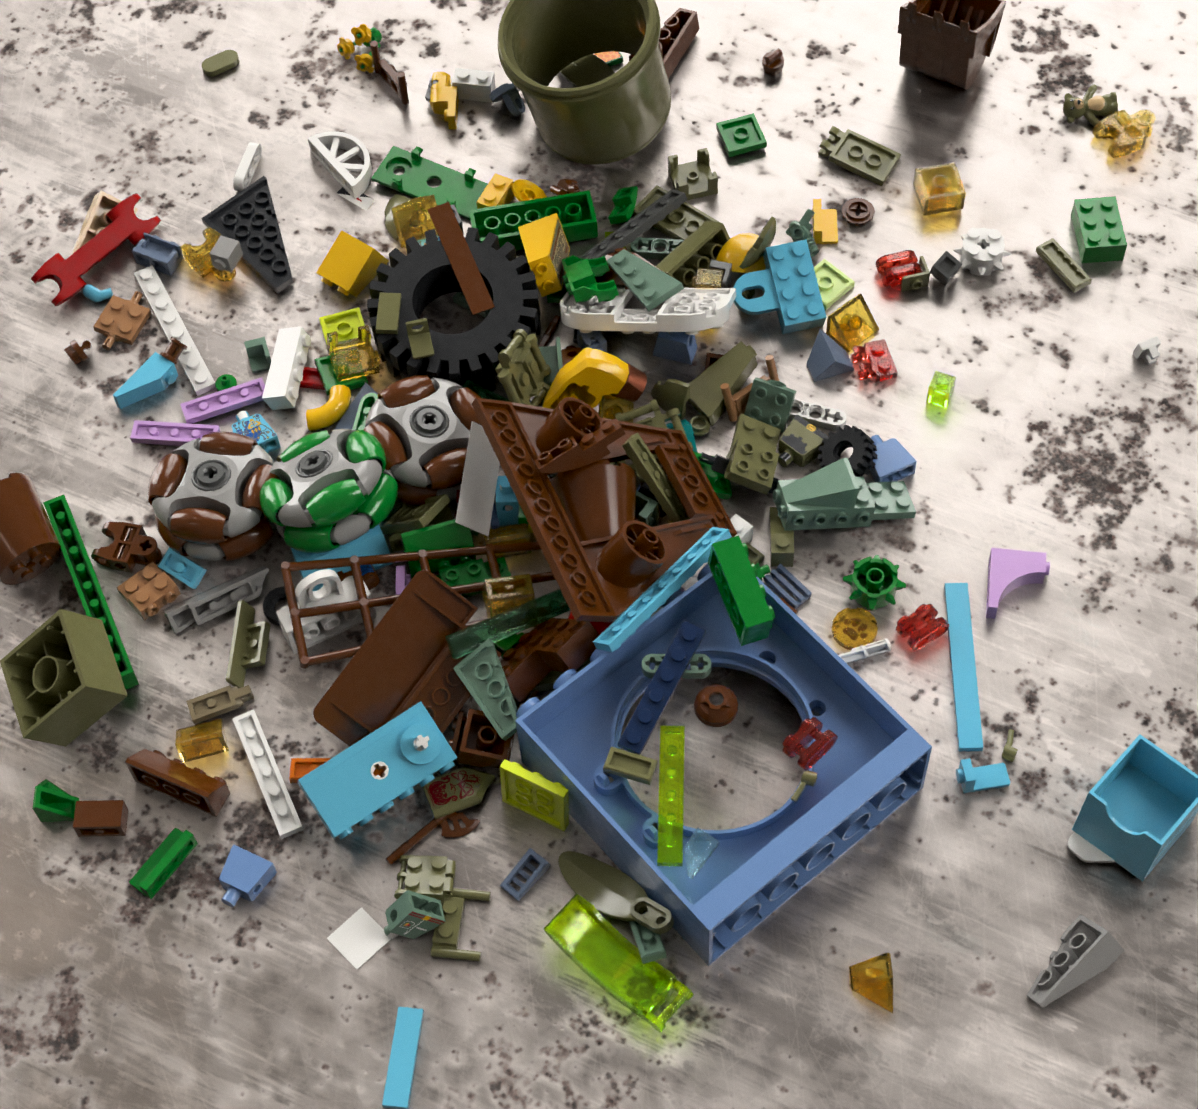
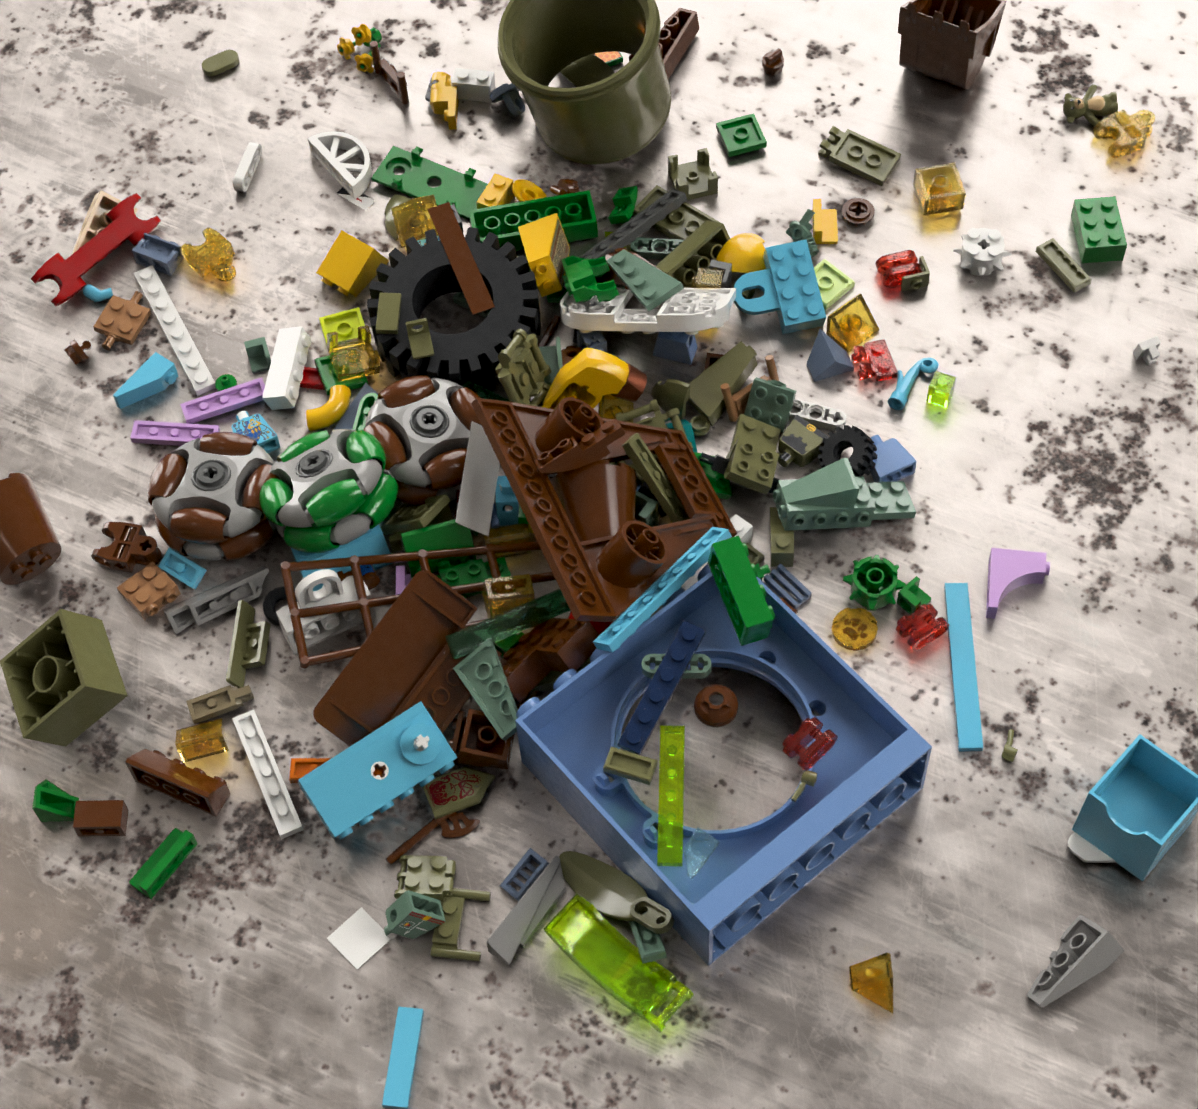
green brick [43,495,139,689] -> none
reddish brown bush [160,337,187,364] -> none
black wing [202,176,293,294] -> none
light grey brick [209,236,243,272] -> none
medium blue torso [219,844,277,907] -> none
neon yellow plate [500,759,569,832] -> none
olive brick [739,216,776,269] -> none
white piece [838,638,891,663] -> none
dark grey brick [930,250,962,286] -> none
medium azure bracket [956,758,1010,793] -> none
none -> light grey wedge [487,855,566,965]
none -> medium azure plant [888,357,939,410]
none -> green panel [897,576,931,617]

